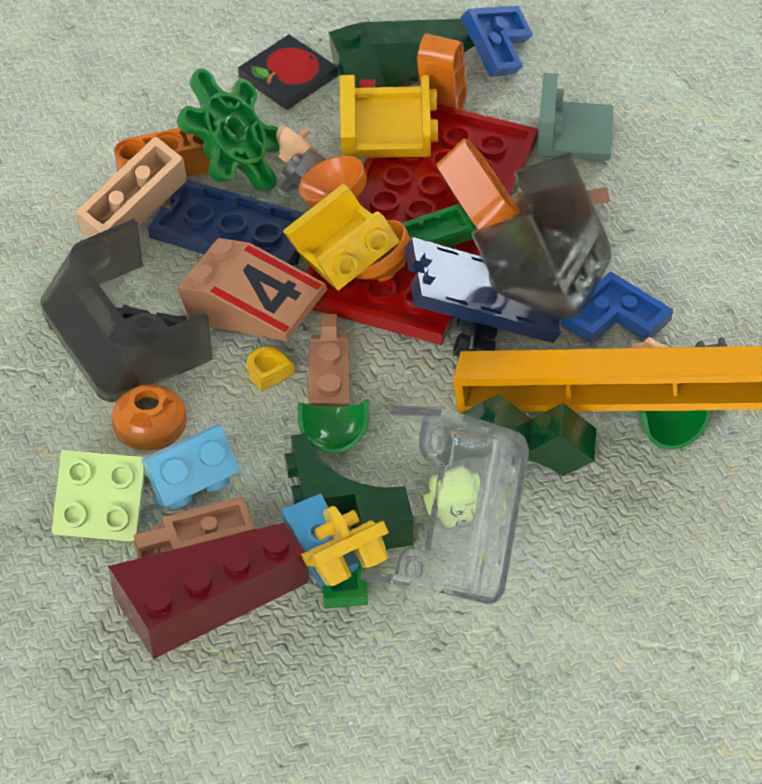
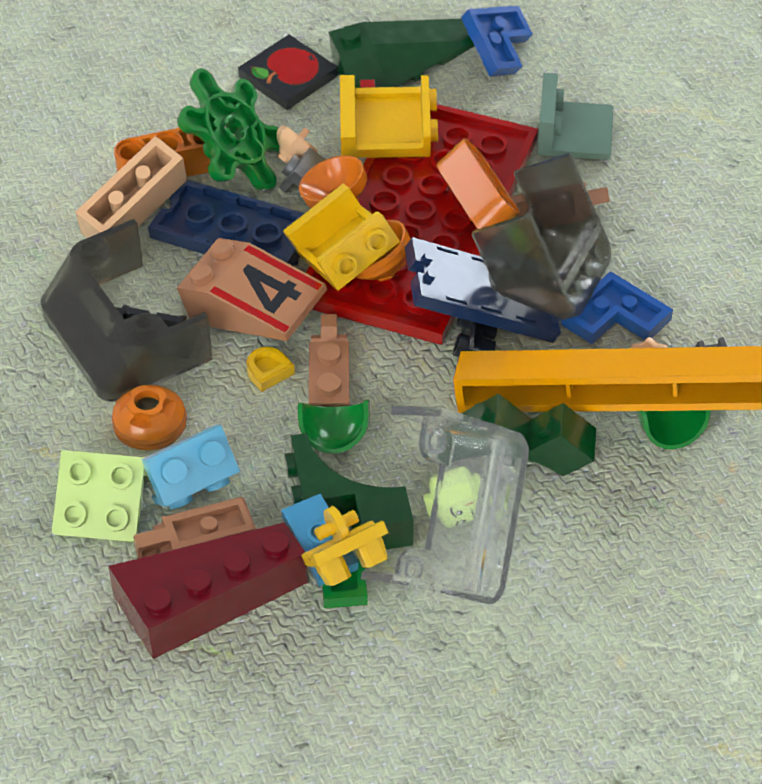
green plate [402,203,477,260] -> none
orange beam [417,33,467,110] -> none

